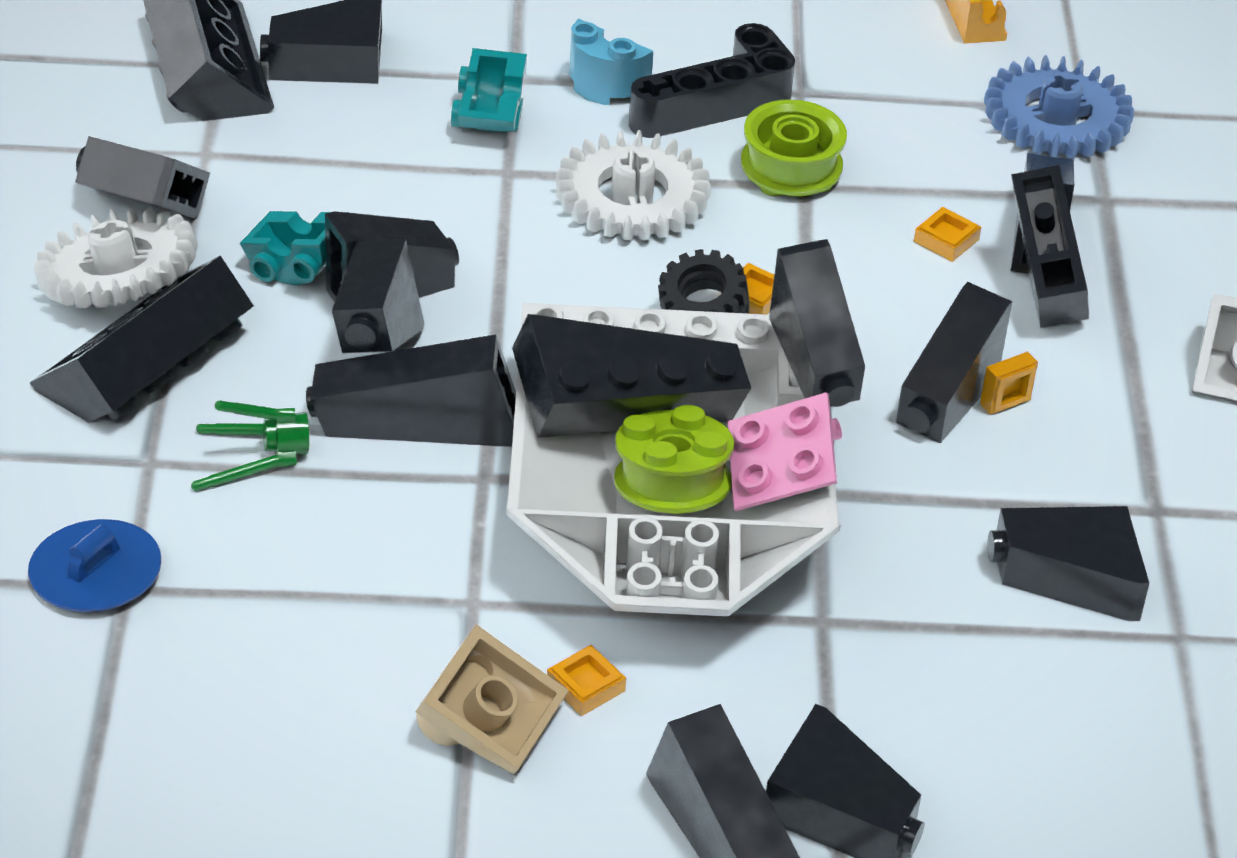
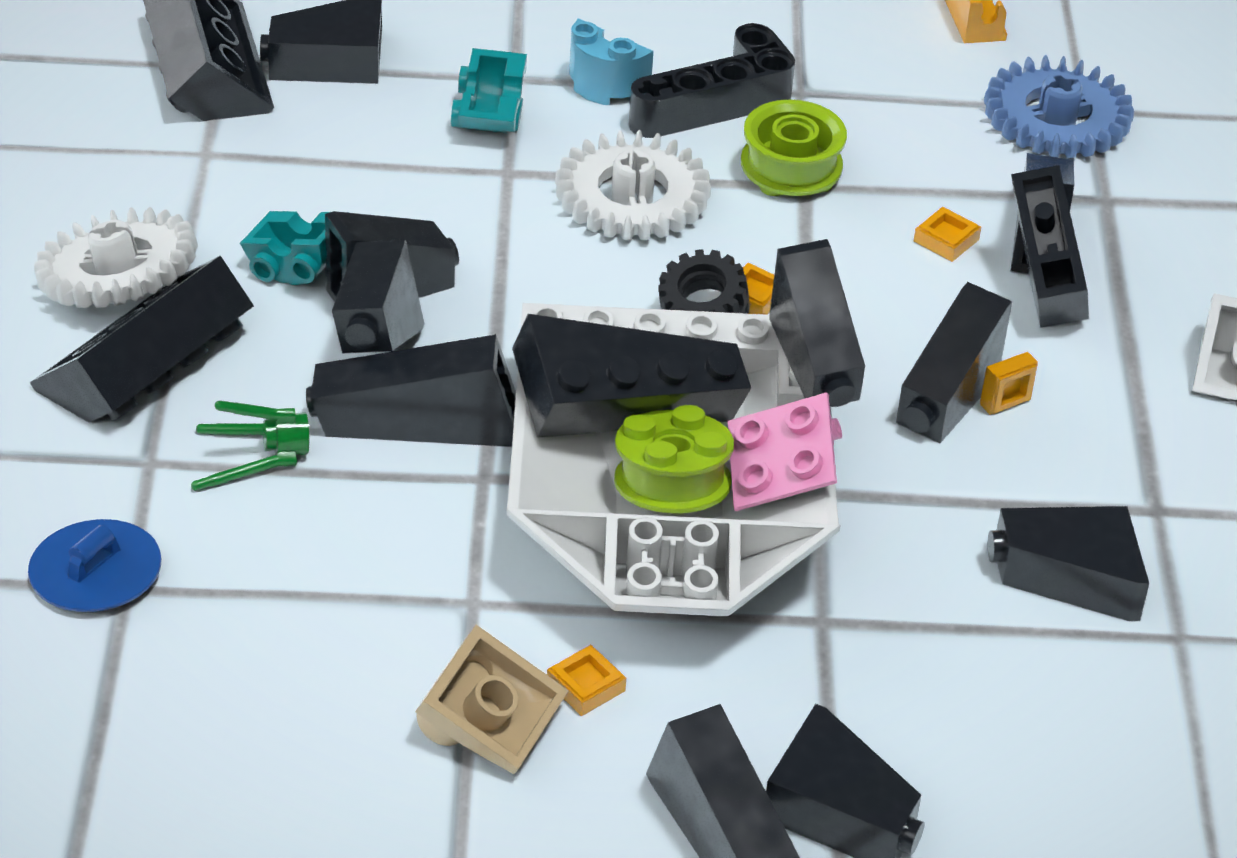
slope [75,136,210,219] -> none

